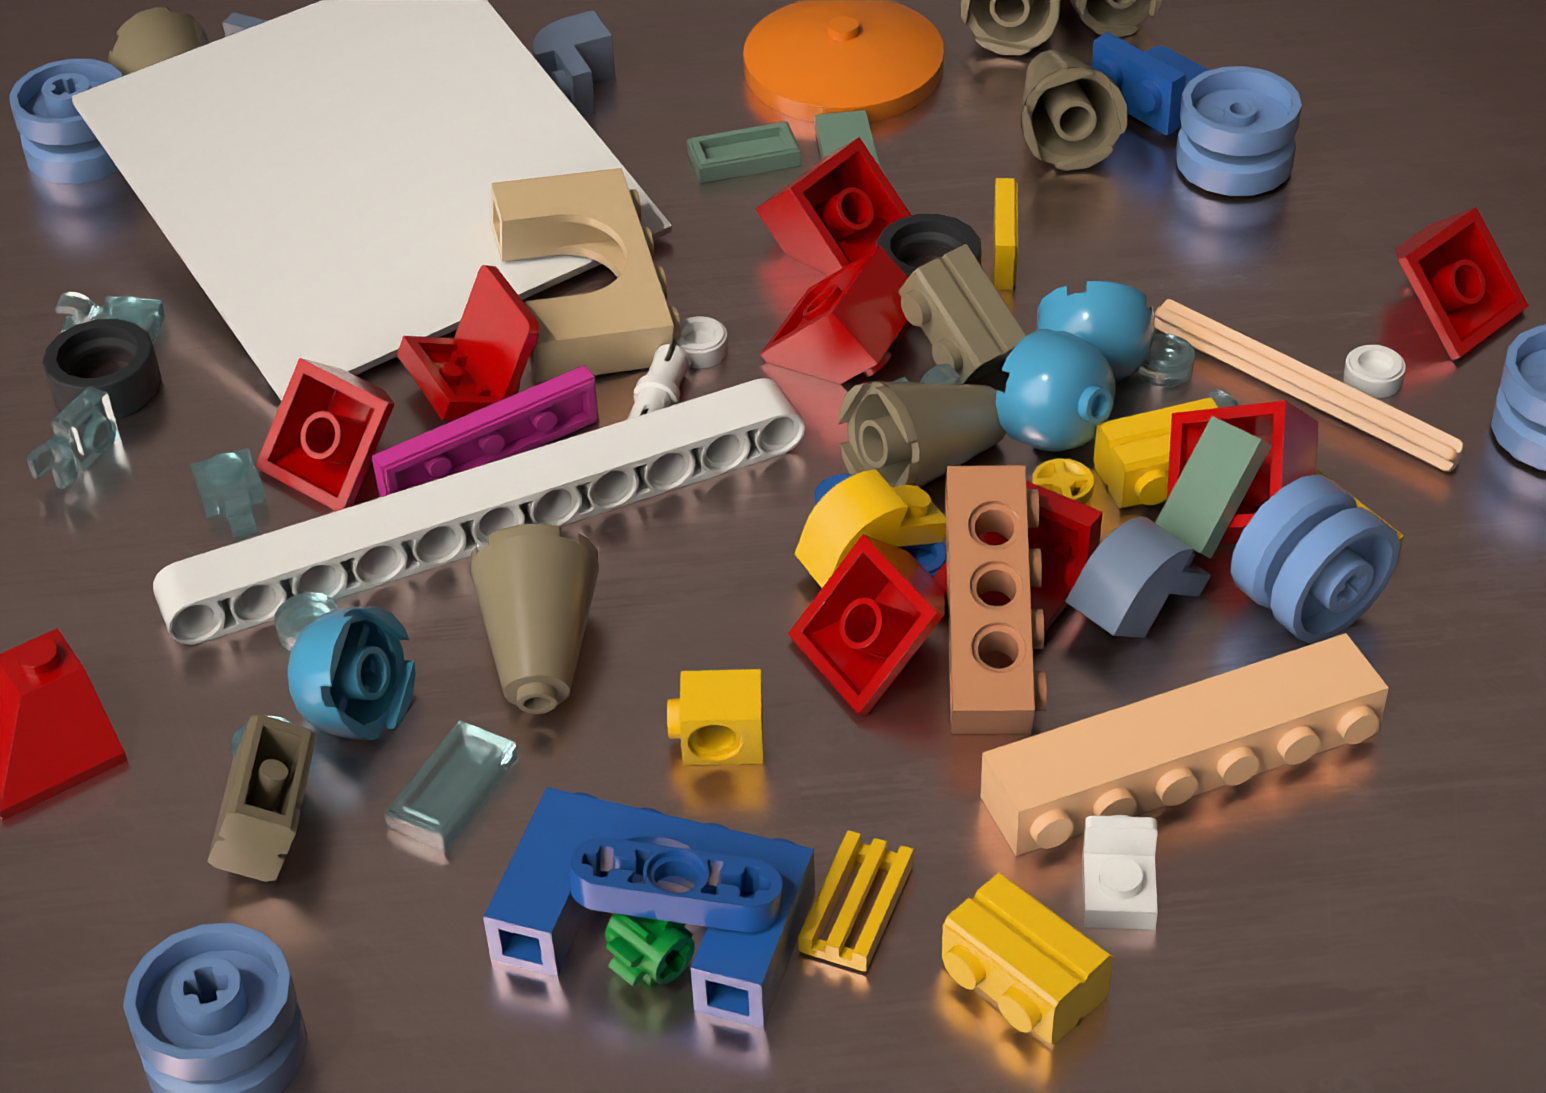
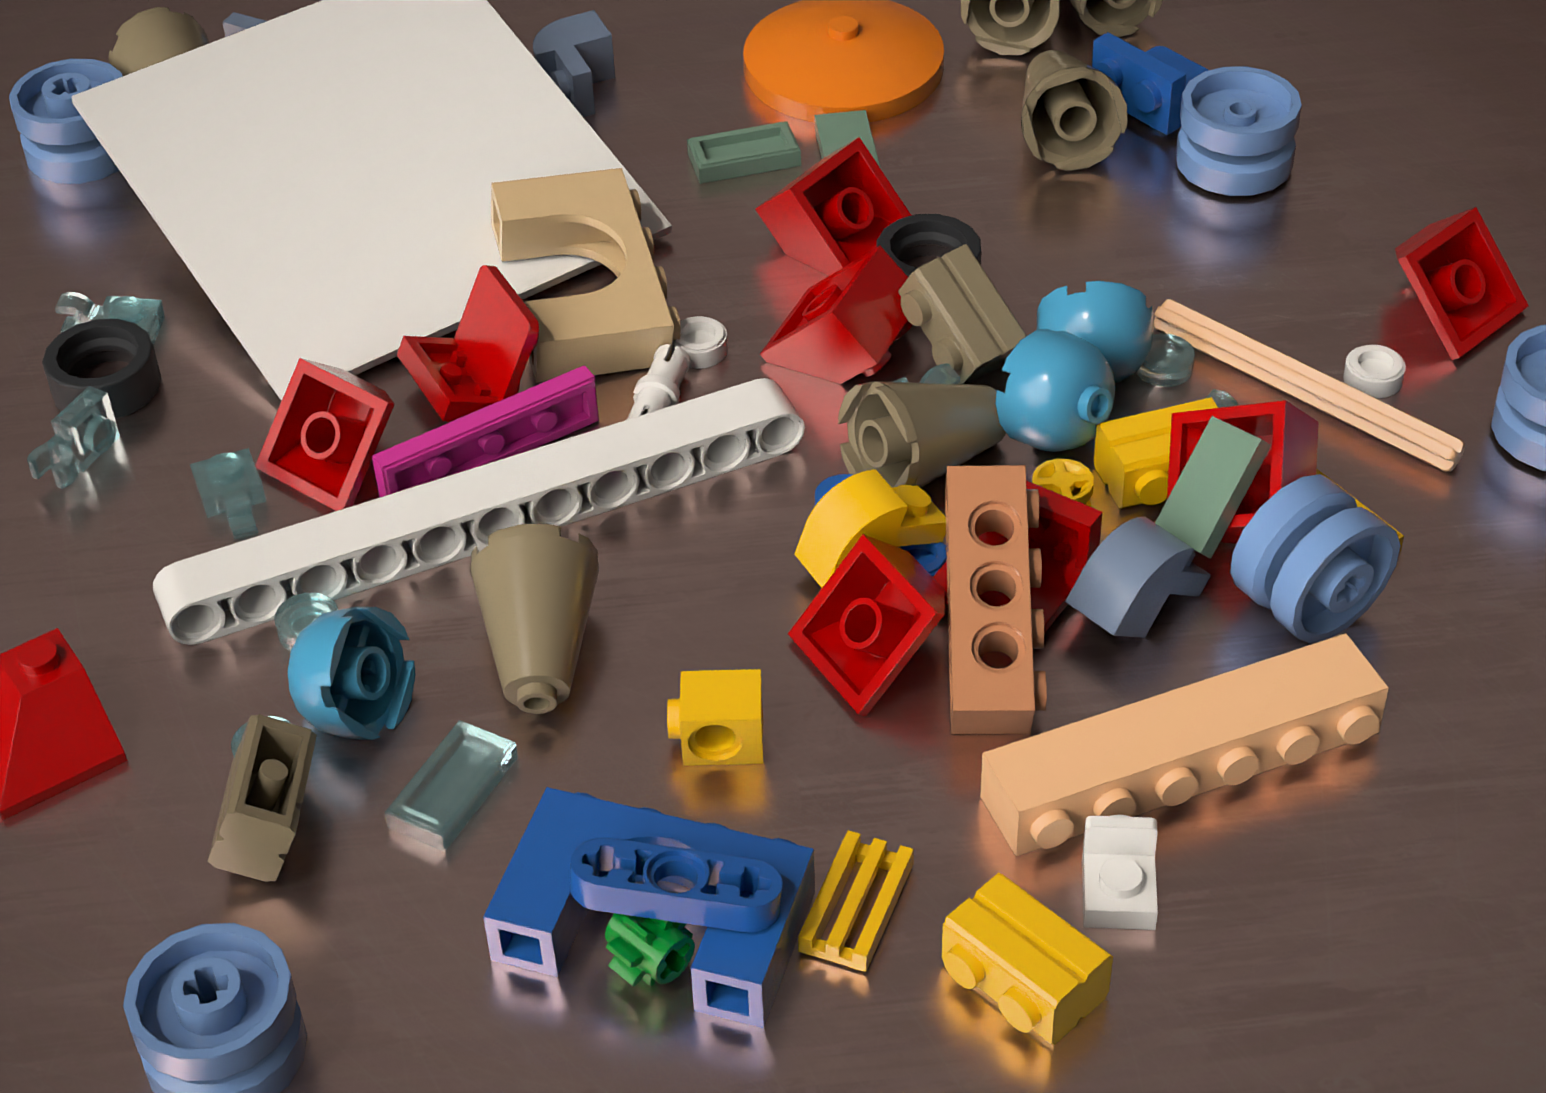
yellow tile [994,178,1018,290] -> none

